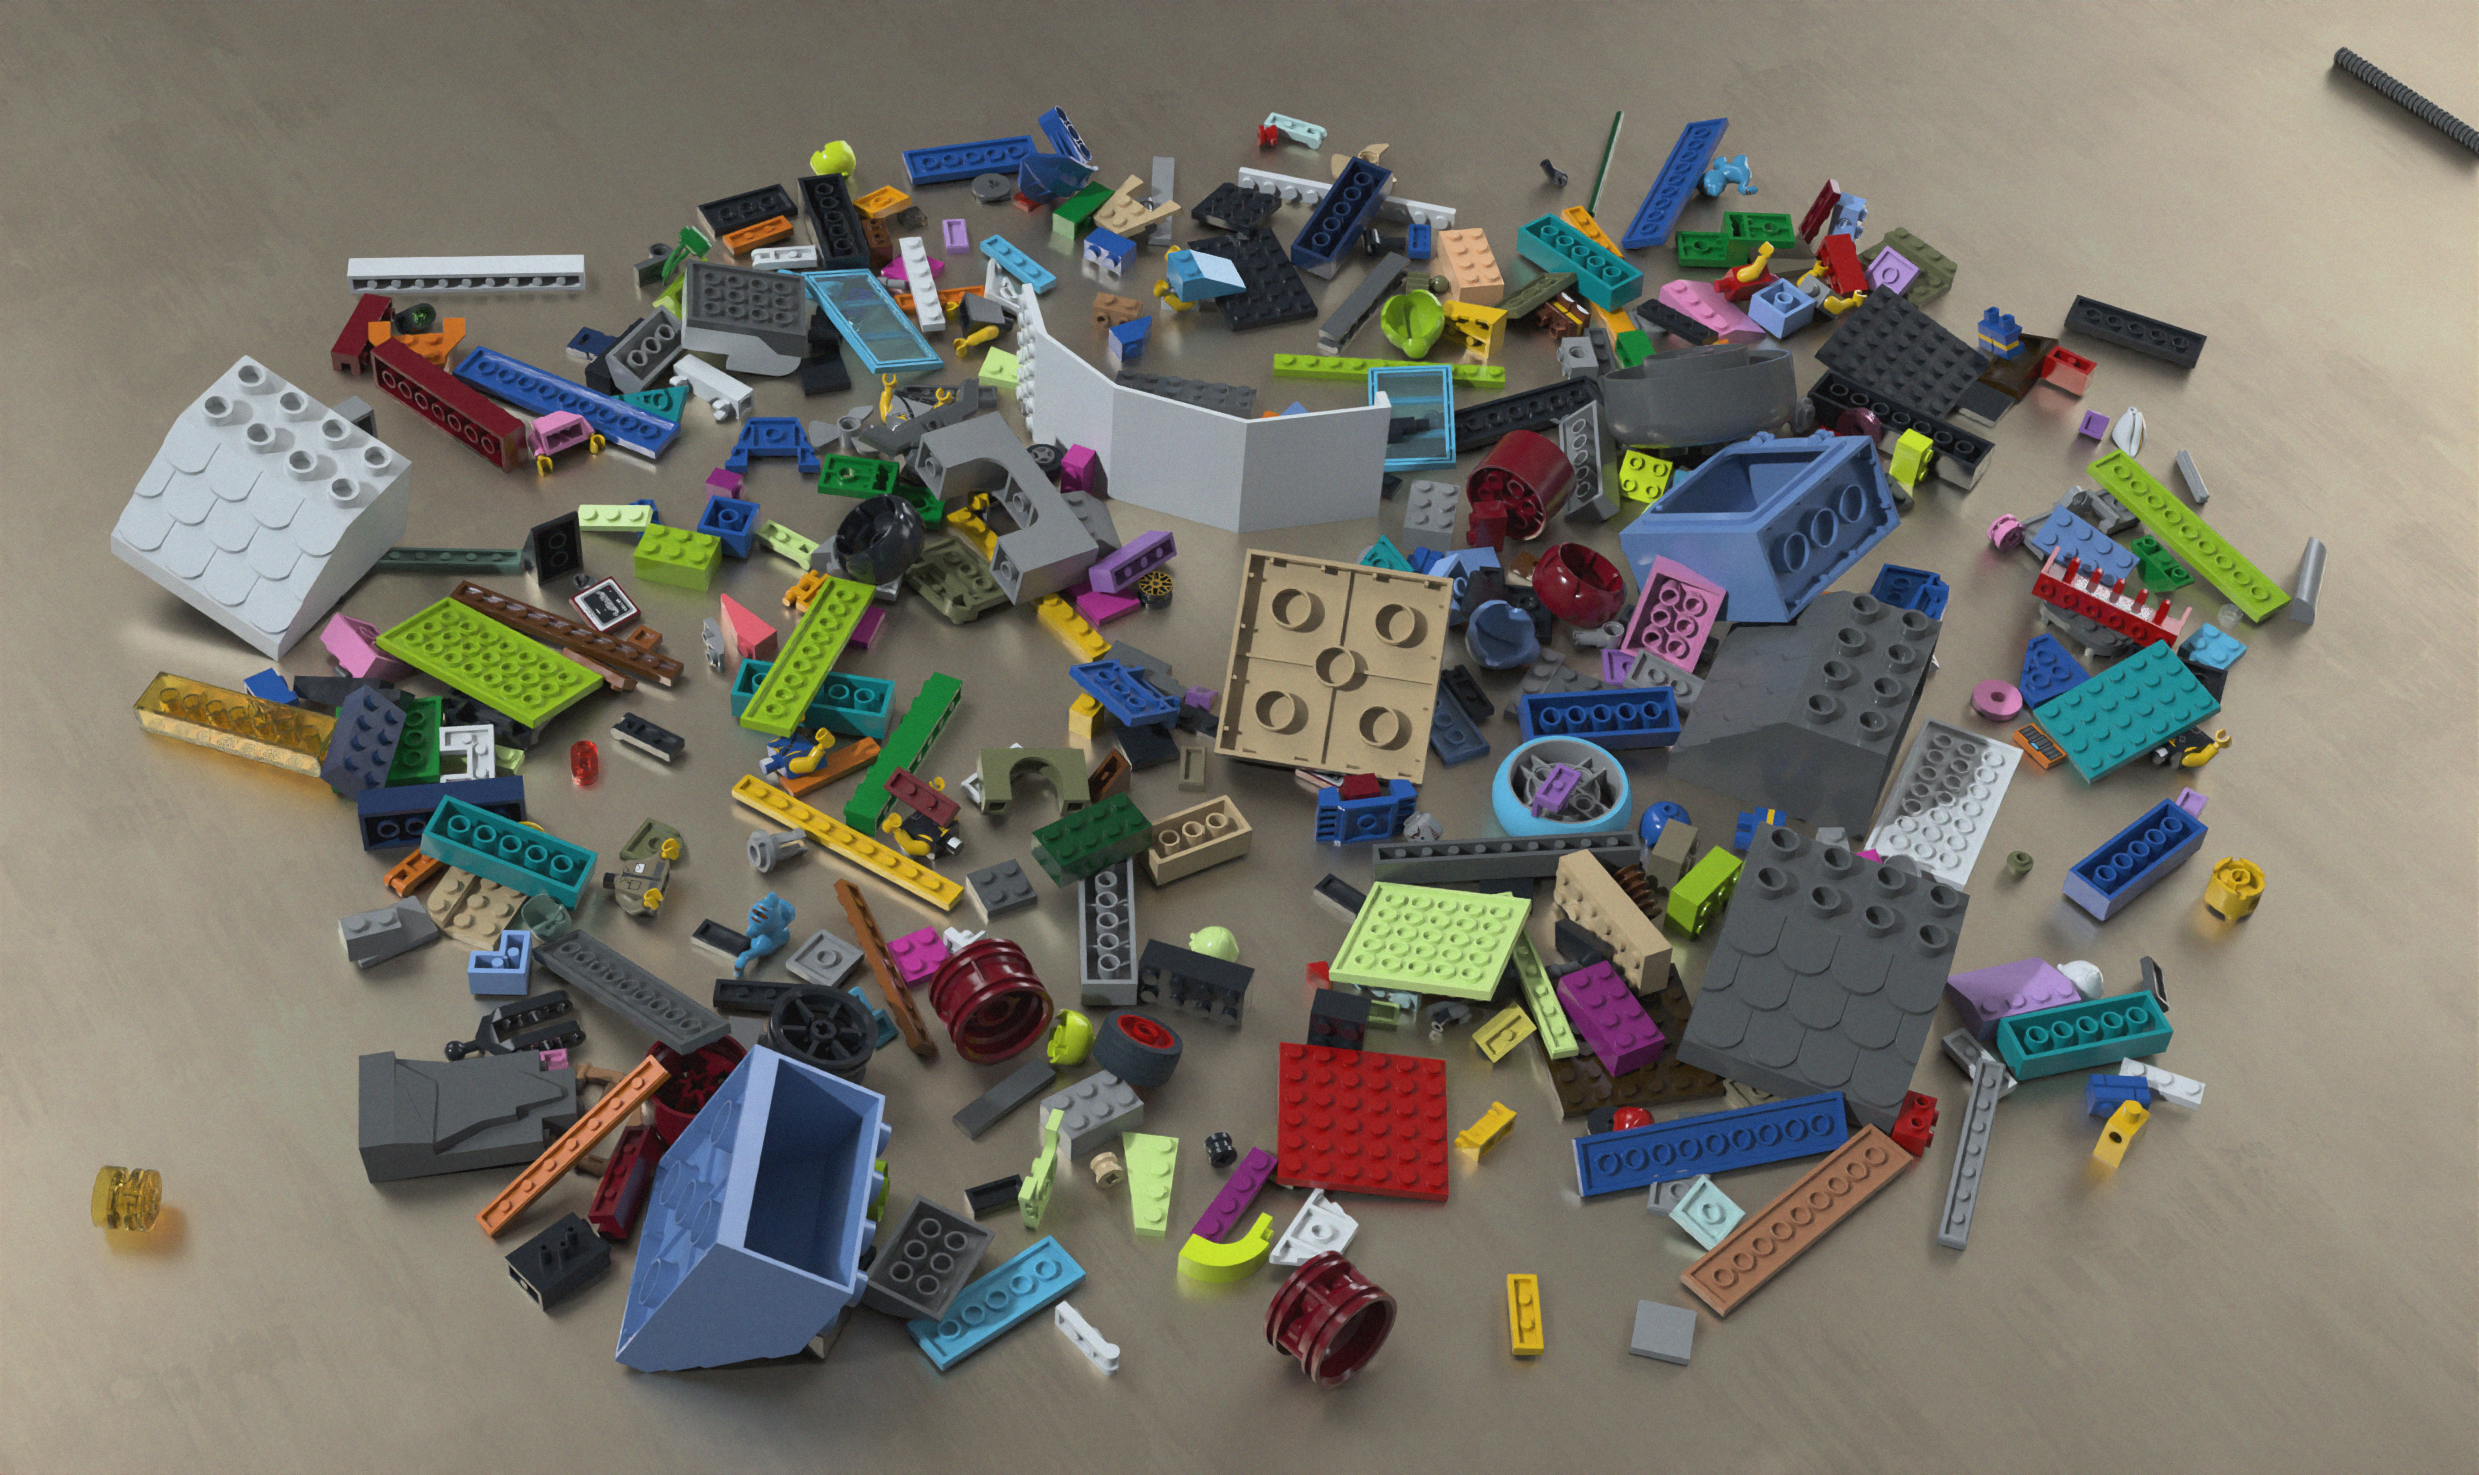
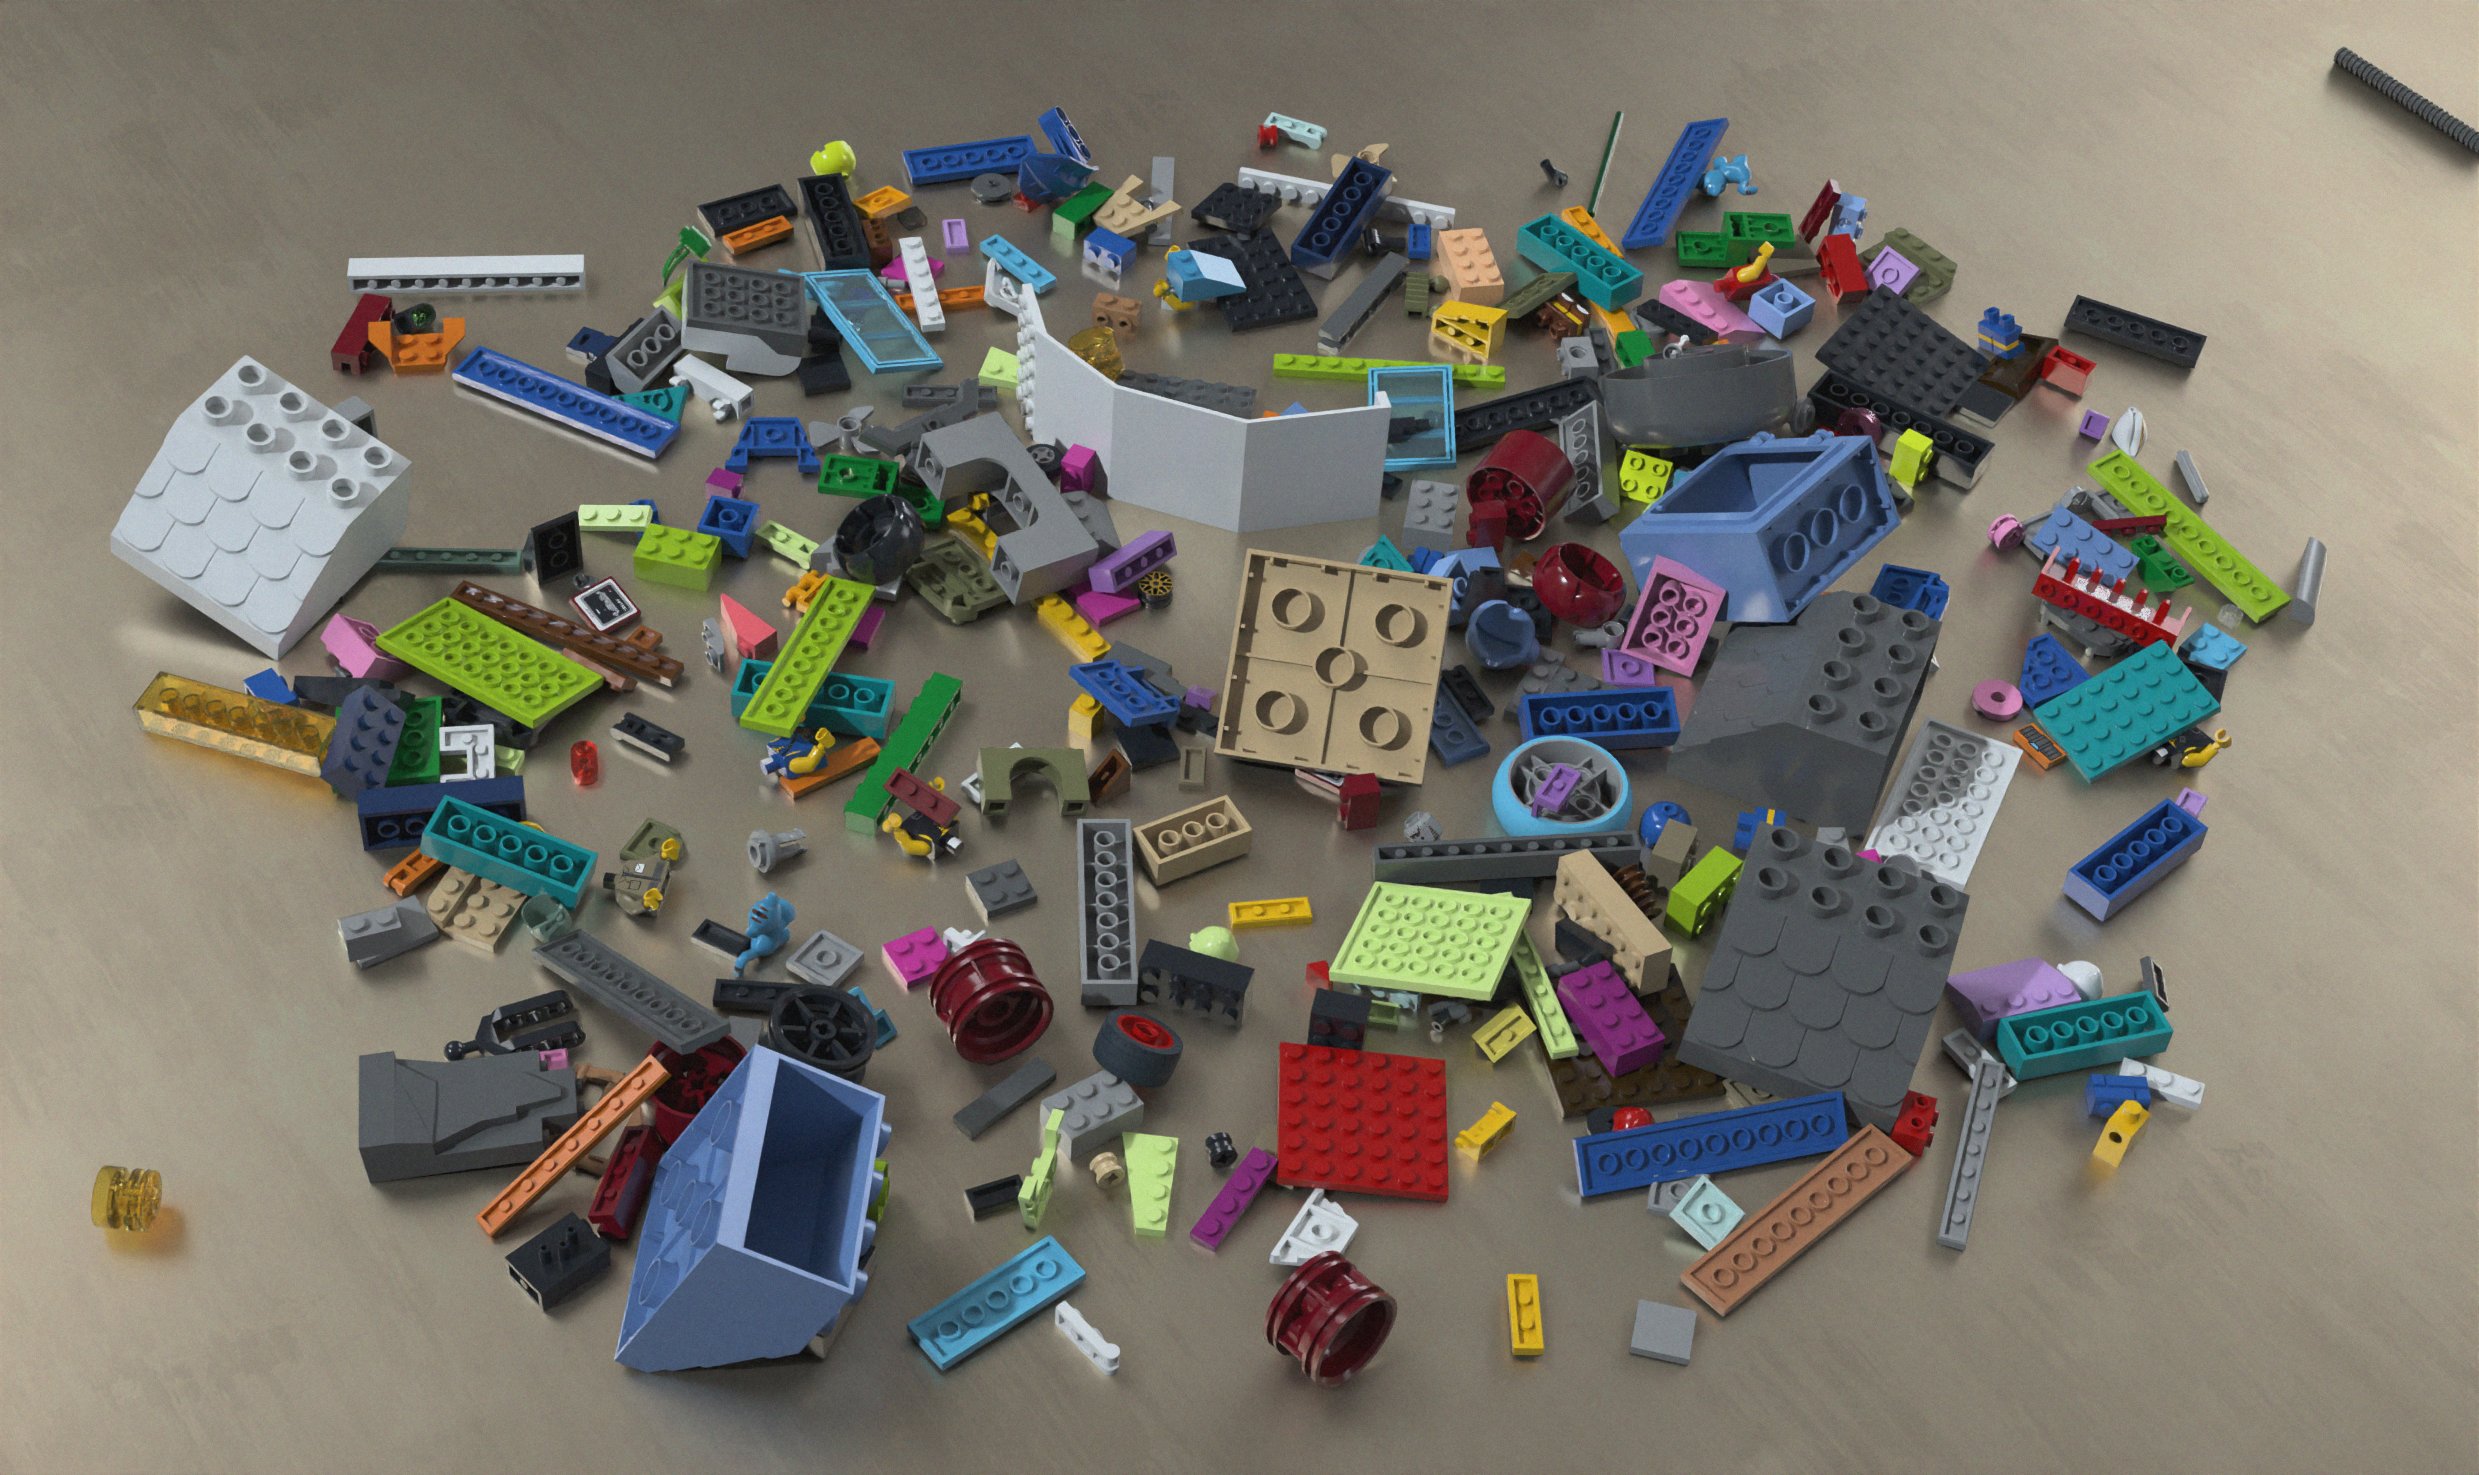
dark red brick [370,337,529,474] -> none
light blue brick [467,930,533,995] -> none
bright pink torso [527,411,605,476] -> none
dark grey plate [633,243,679,288] -> none
yellow plate [731,773,964,912] -> none
white plate [751,245,817,271] -> none
dark orange plate [834,878,937,1057] -> none
light grey slope [860,1194,996,1324] -> none
torso [879,373,953,431] -> none
black torso [946,292,1014,357] -> none
dark green brick [1031,791,1152,889] -> none
neon yellow cylinder [1047,1008,1097,1066] -> none
blue slope [1108,315,1152,362] -> none
neon yellow arch [1177,1213,1274,1283] -> none
black tile [1313,873,1367,921] -> none
blue plate [1314,779,1417,845] -> none
lime piece [1380,289,1445,359] -> none
light grey tile [1622,648,1705,718] -> none
torso [1797,261,1867,320] -> none
olive plate [2007,851,2034,876] -> none
yellow brick [2204,857,2266,920] -> none
none -> clear yellow wheel [1067,326,1125,381]
none -> yellow tile [1228,897,1313,930]
none -> light grey hinge [1663,335,1690,359]
none -> dark red plate [2091,515,2167,538]

